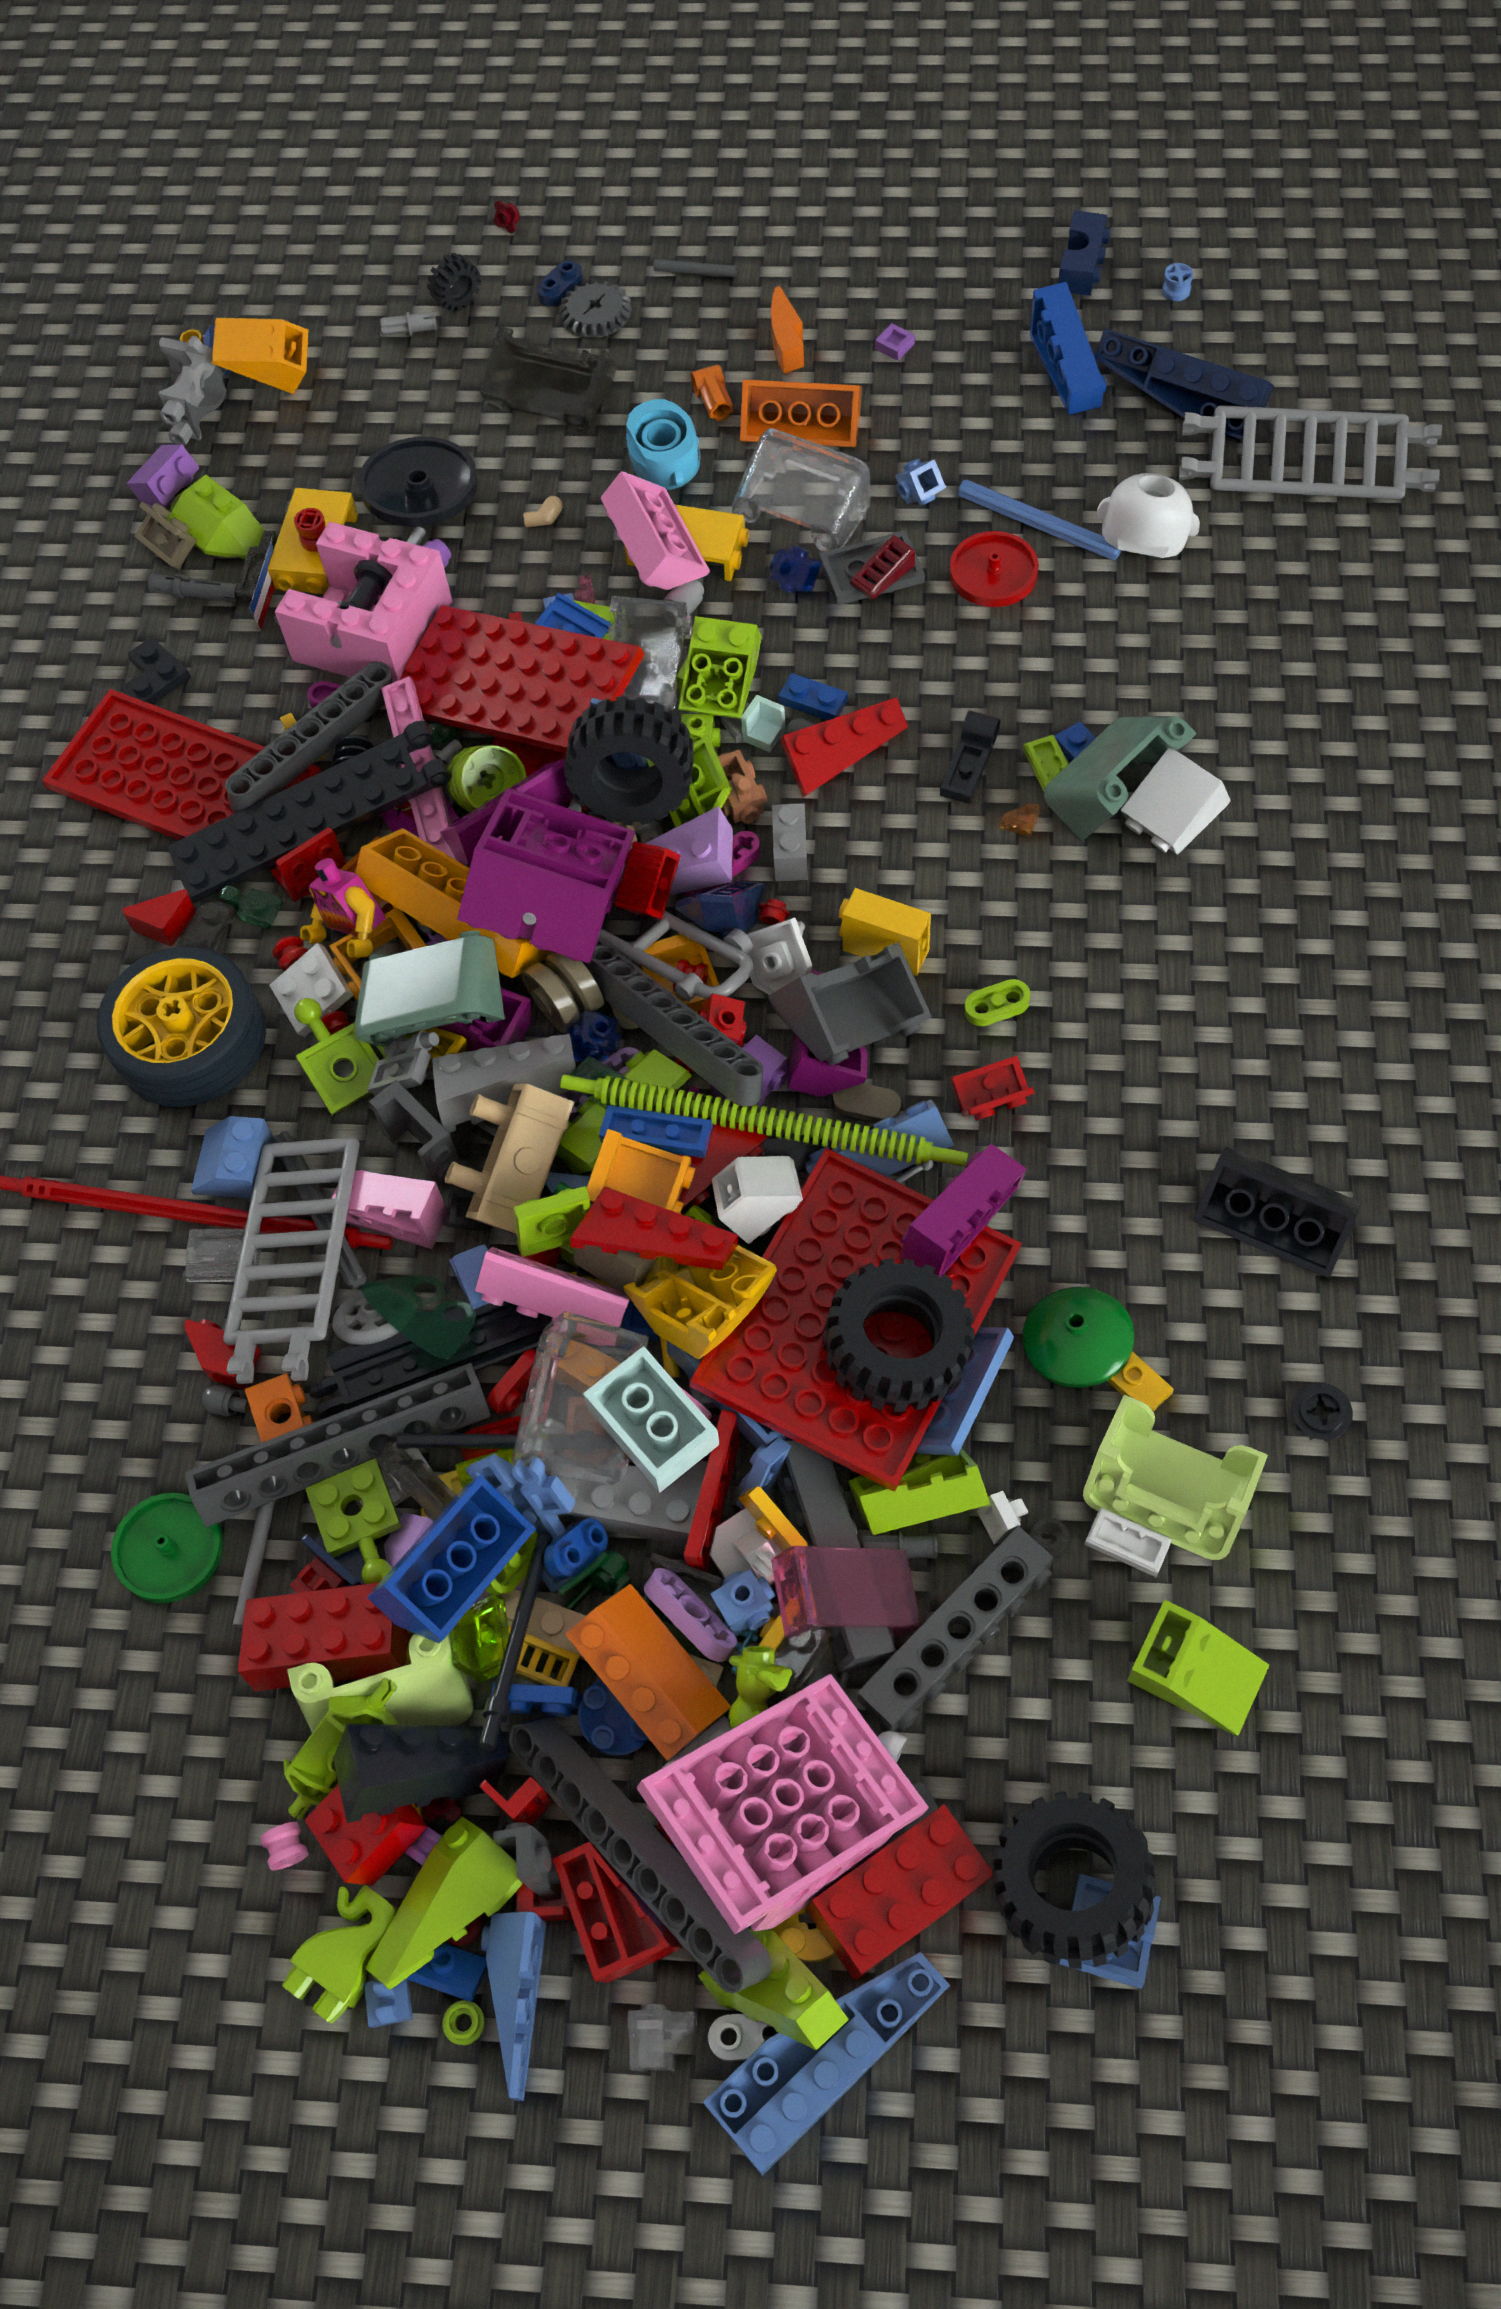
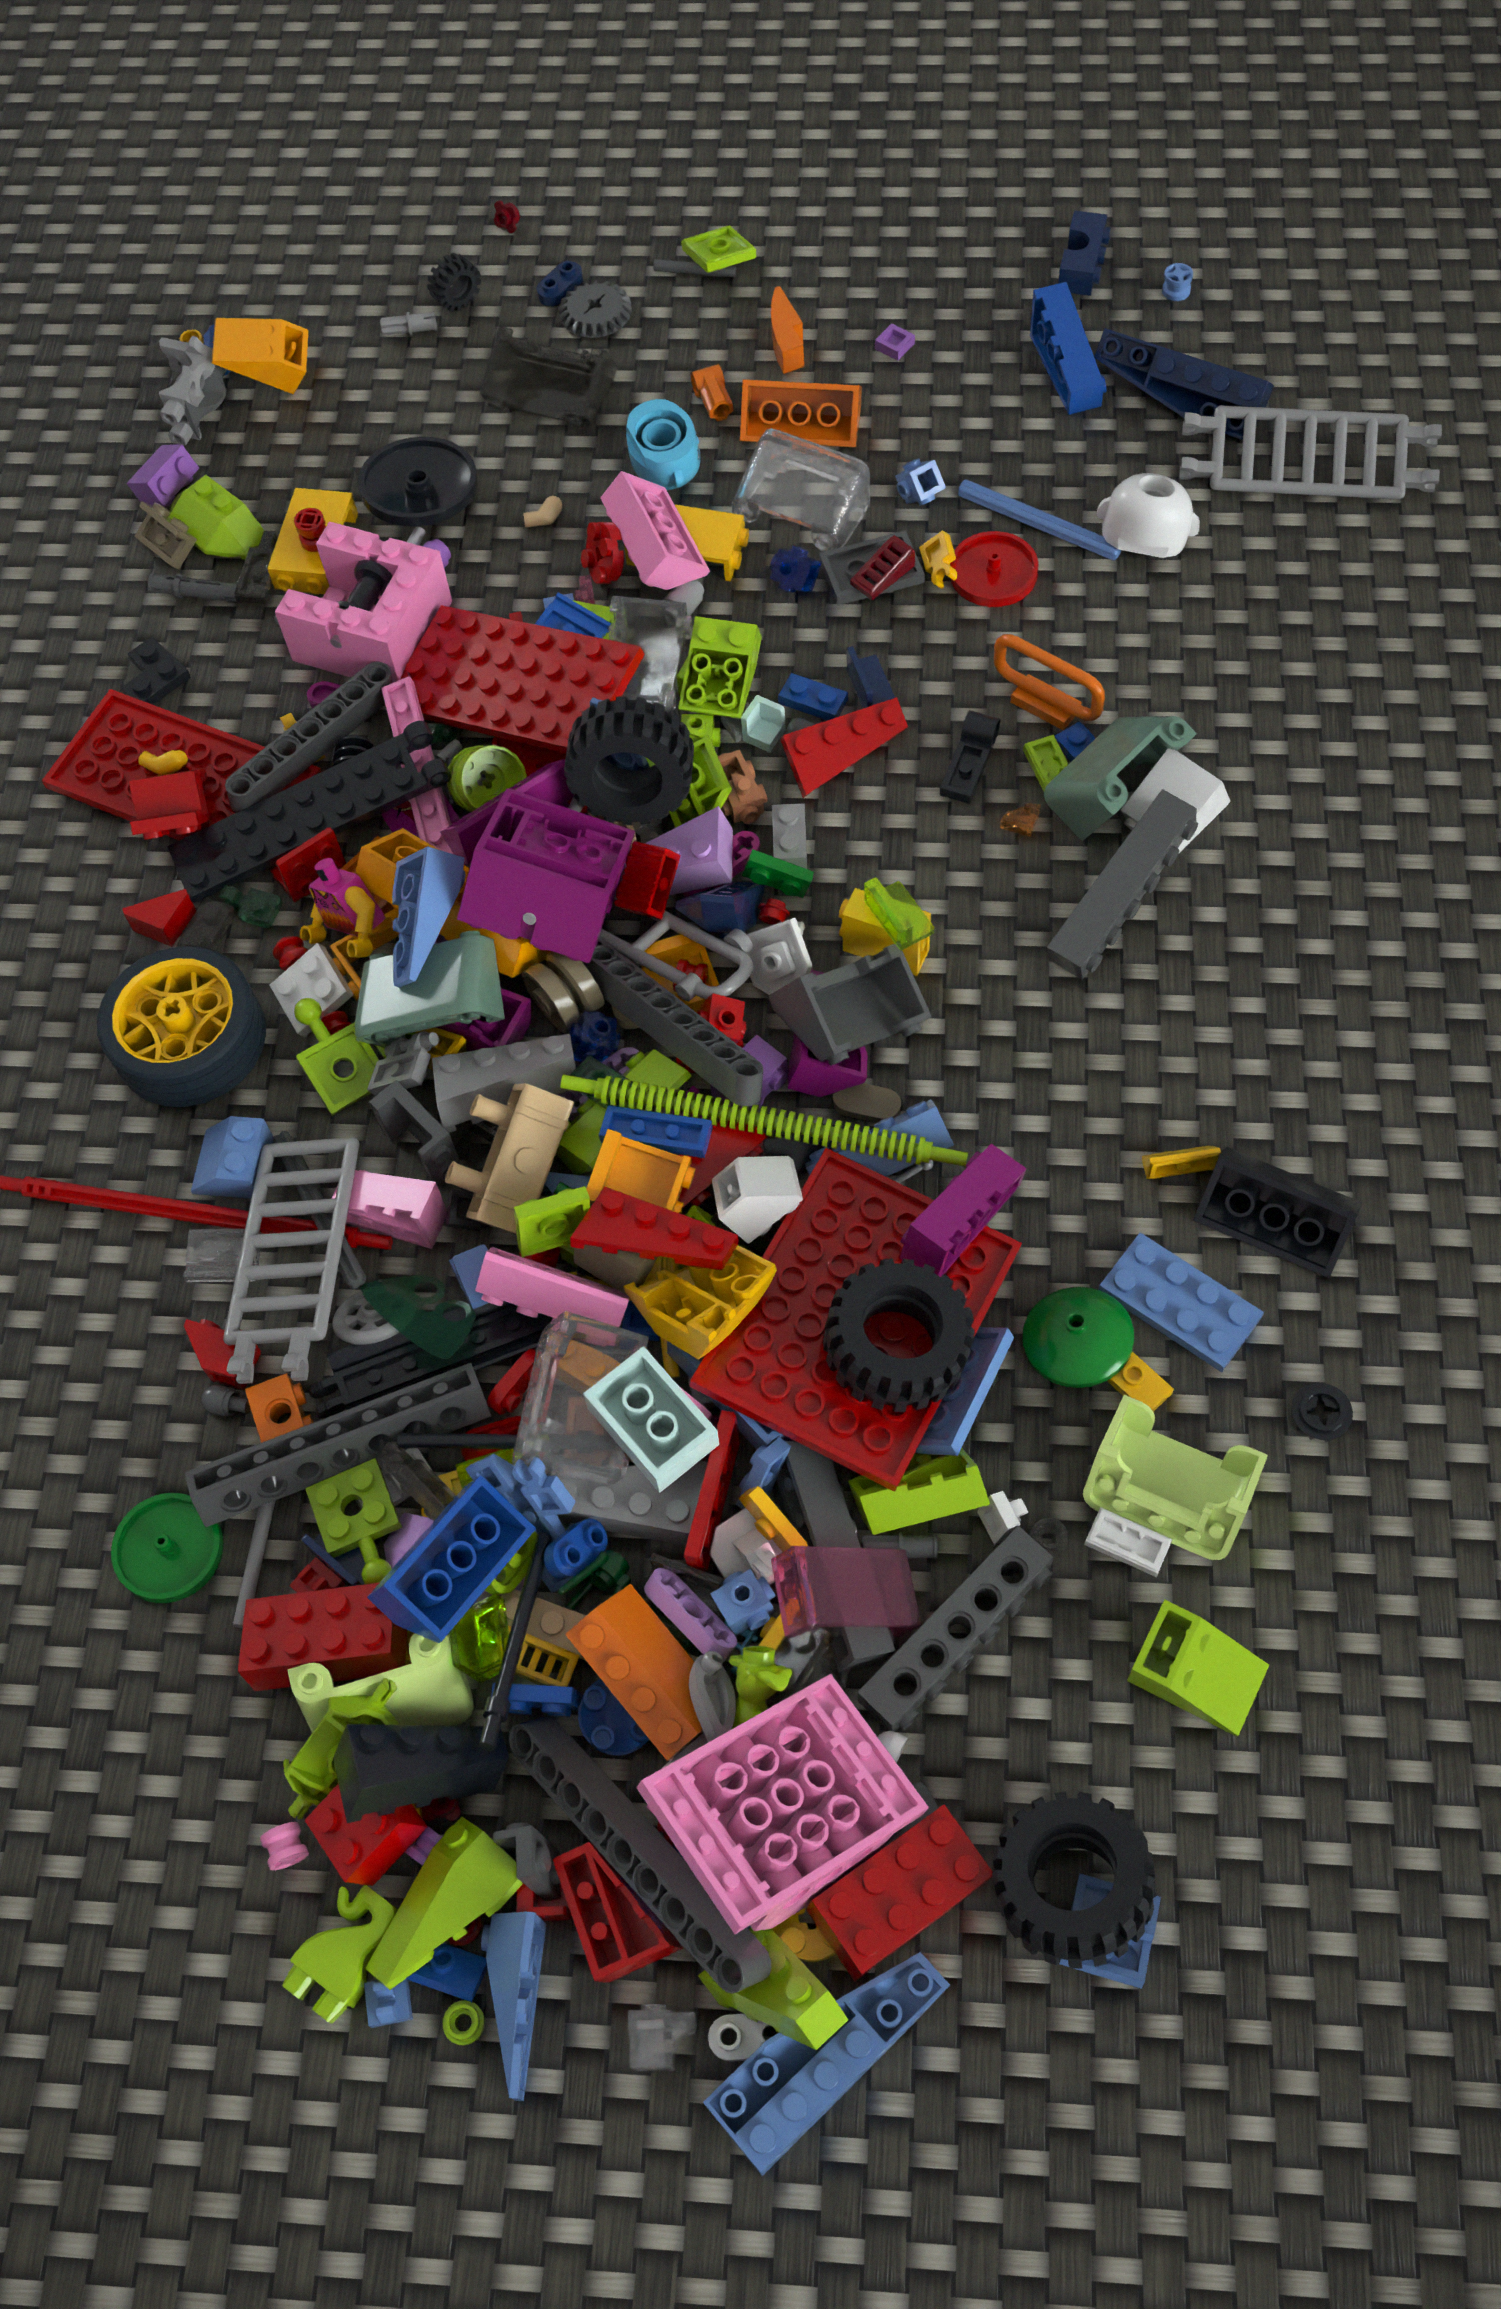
sticker [249,539,275,631] -> none
red panel [479,1776,553,1825] -> none
red bracket [950,1055,1034,1121] -> none
lime plate [964,979,1031,1026] -> none
none -> red bracket [129,768,210,840]
none -> yellow arm [138,750,188,775]
none -> medium blue wedge [392,846,465,987]
none -> red plate [581,522,624,584]
none -> lime plate [681,225,757,273]
none -> light grey arm [689,1651,736,1742]
none -> green plate [742,849,814,898]
none -> dark blue panel [846,646,895,708]
none -> clear neon green panel [864,877,935,951]
none -> yellow plate [919,530,957,589]
none -> orange bar [993,634,1105,731]
none -> dark grey brick [1047,789,1198,980]
none -> medium blue plate [1099,1233,1264,1372]
none -> yellow slope [1142,1146,1221,1179]

